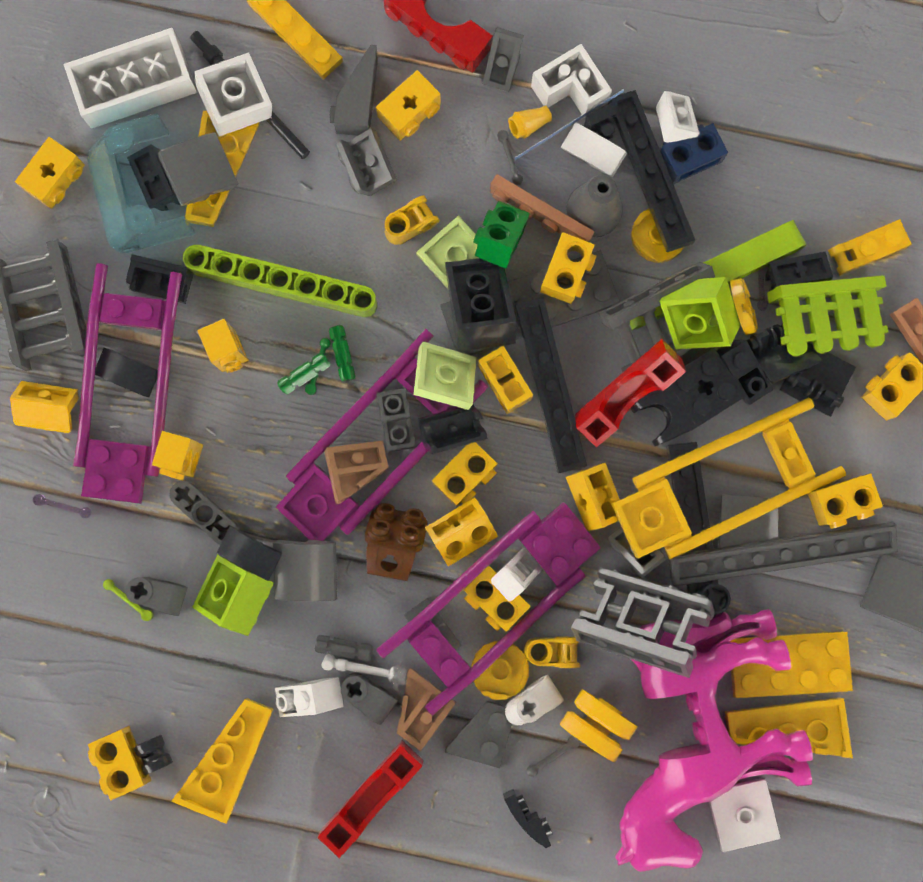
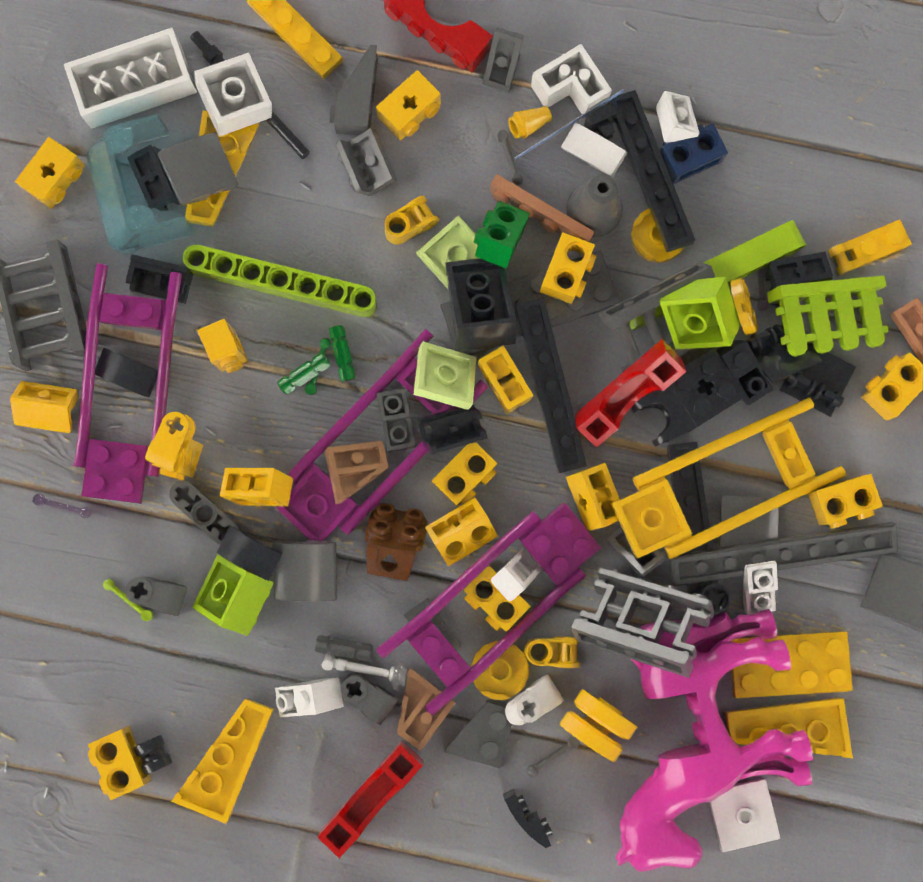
none -> yellow piece [145,412,196,473]
none -> yellow brick [220,468,293,507]
none -> white slope [743,561,778,615]

